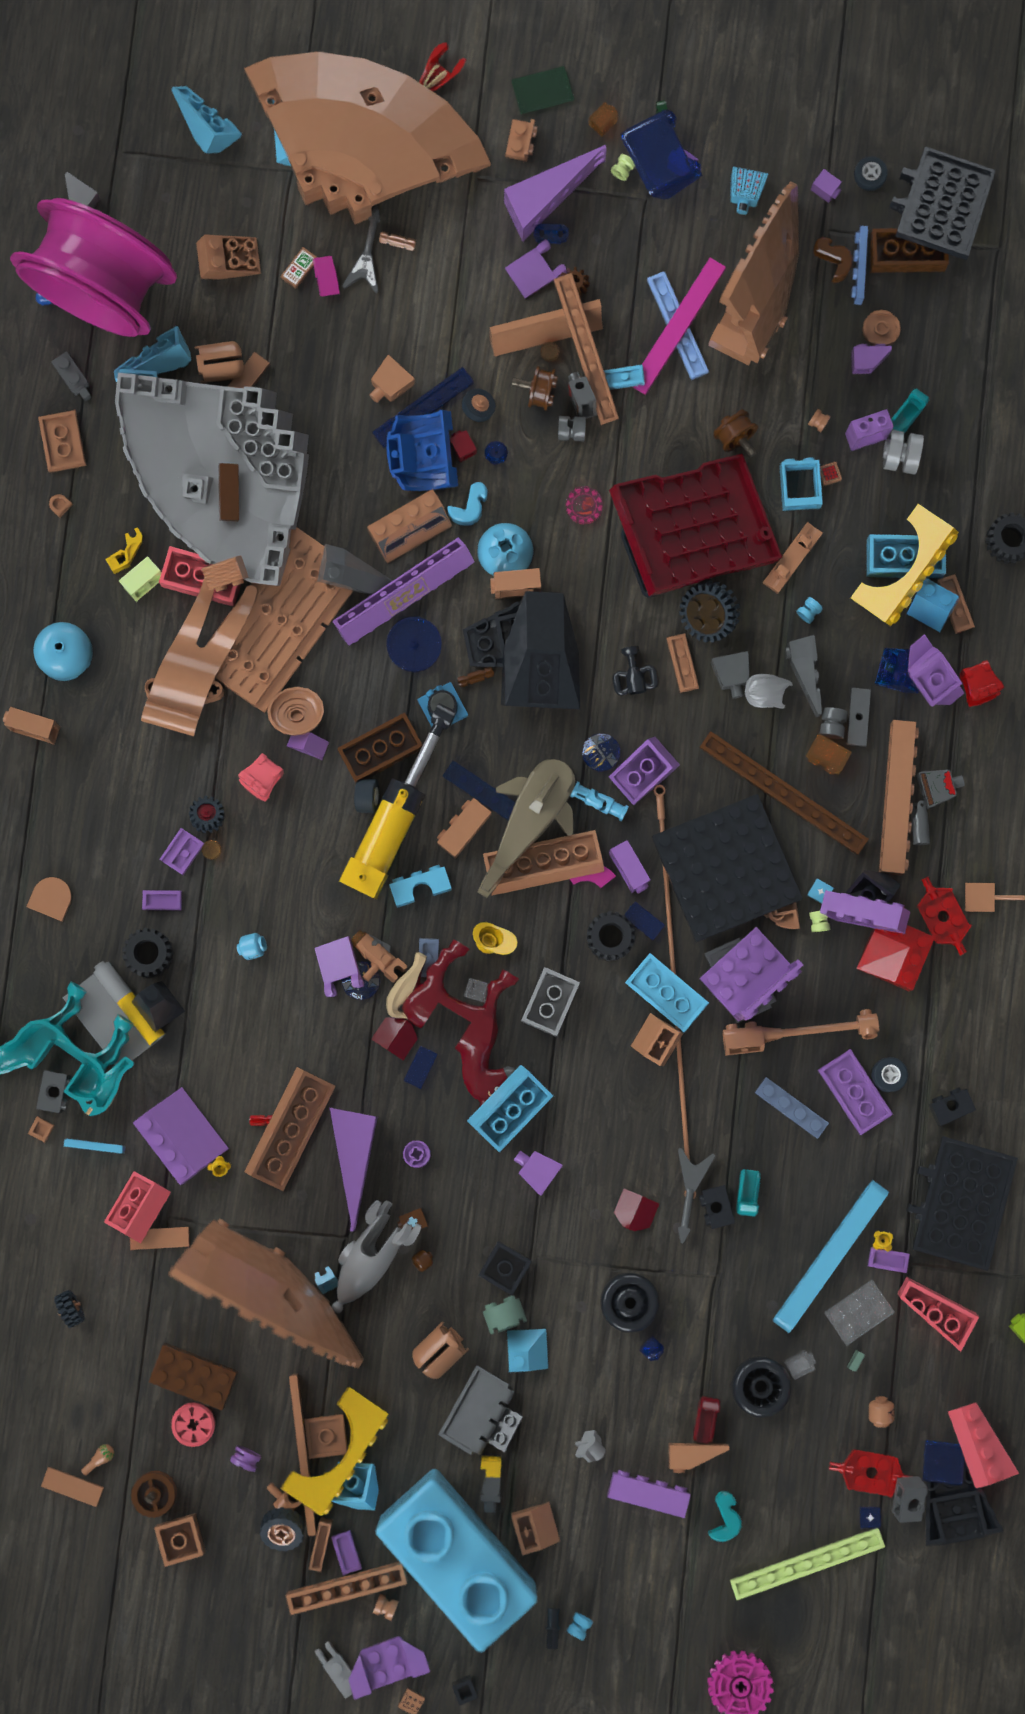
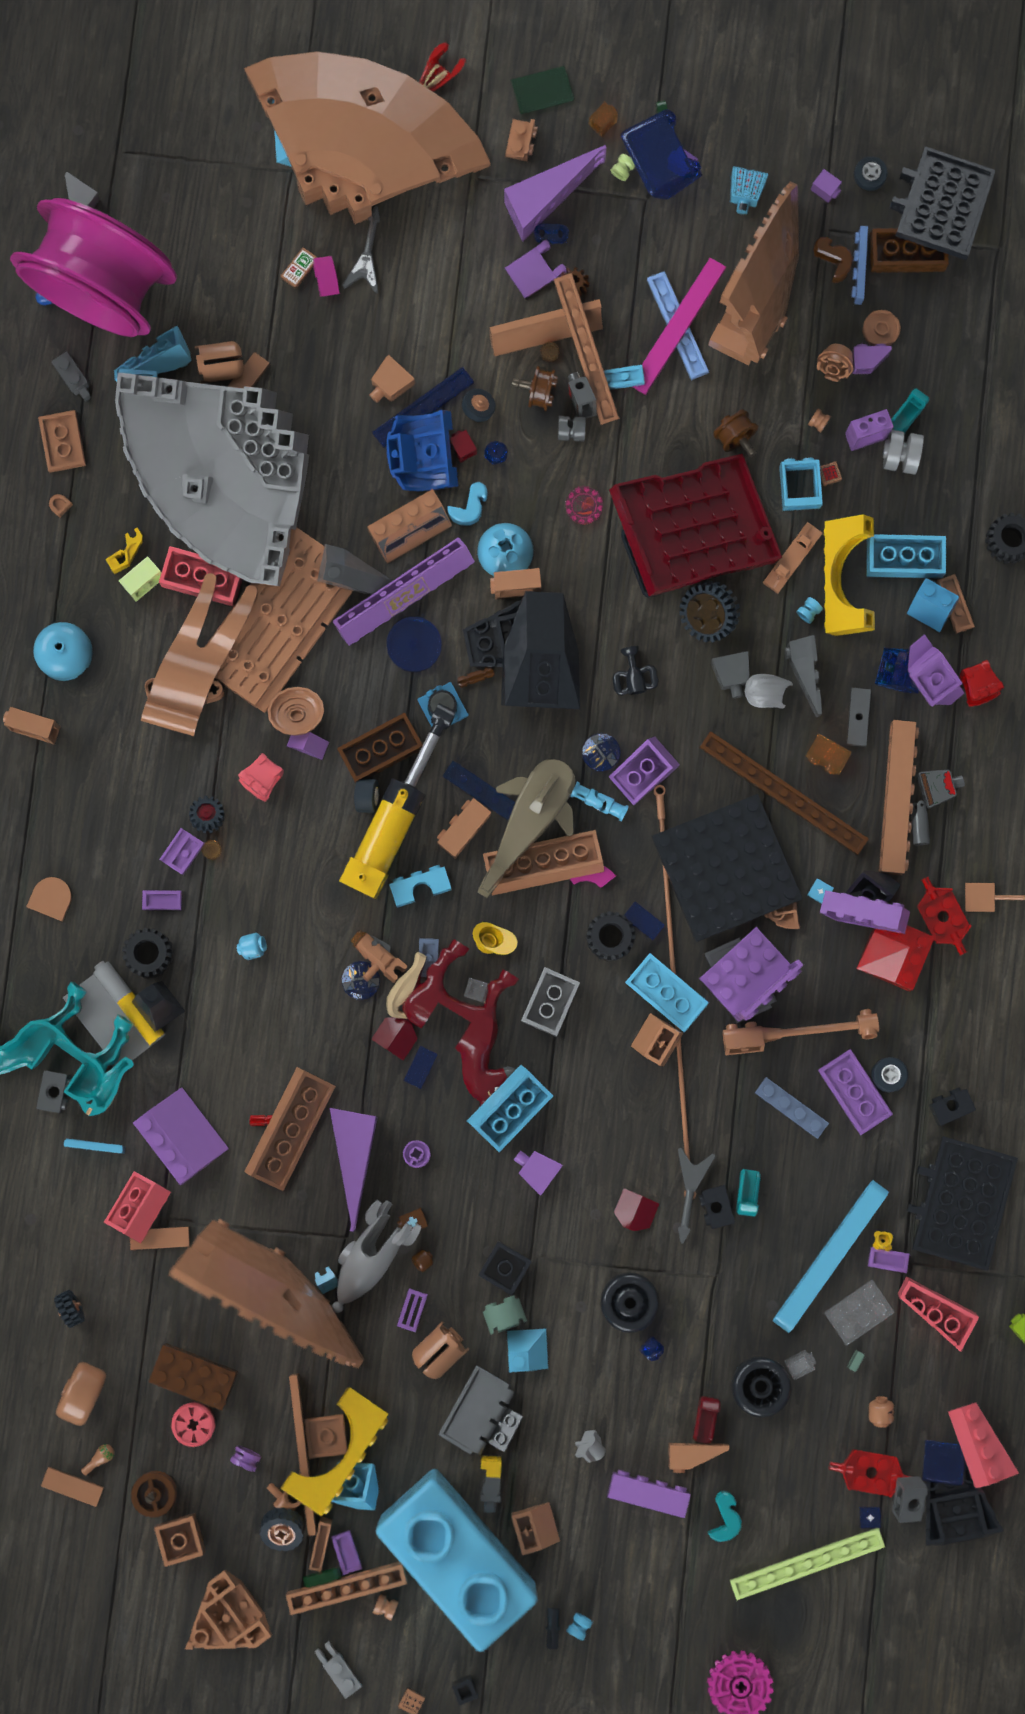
nougat tile [28,1116,55,1143] -> none
medium azure wedge [172,87,242,153] -> none
nougat slope [196,235,261,280] -> none
nougat brick [202,556,249,592] -> none
yellow plate [207,1156,231,1177] -> none
reddish brown tile [218,463,239,522] -> none
medium lavender flag [315,936,364,997] -> none
medium lavender piece [348,1636,430,1700] -> none
nougat axle [379,232,416,251] -> none
medium lavender window [609,840,650,894] -> none
nougat tile [667,633,699,693] -> none
yellowish green wheel [809,911,831,932] -> none
dark grey wheel [819,707,848,739] -> none
yellow arch [851,504,959,626] -> none
none -> nougat wheel [56,1362,107,1426]
none -> nougat wedge [185,1570,272,1649]
none -> dark green beam [303,1567,342,1588]
none -> medium lavender tile [397,1288,428,1332]
none -> nougat cone [817,344,853,382]
none -> yellow arch [824,514,875,636]

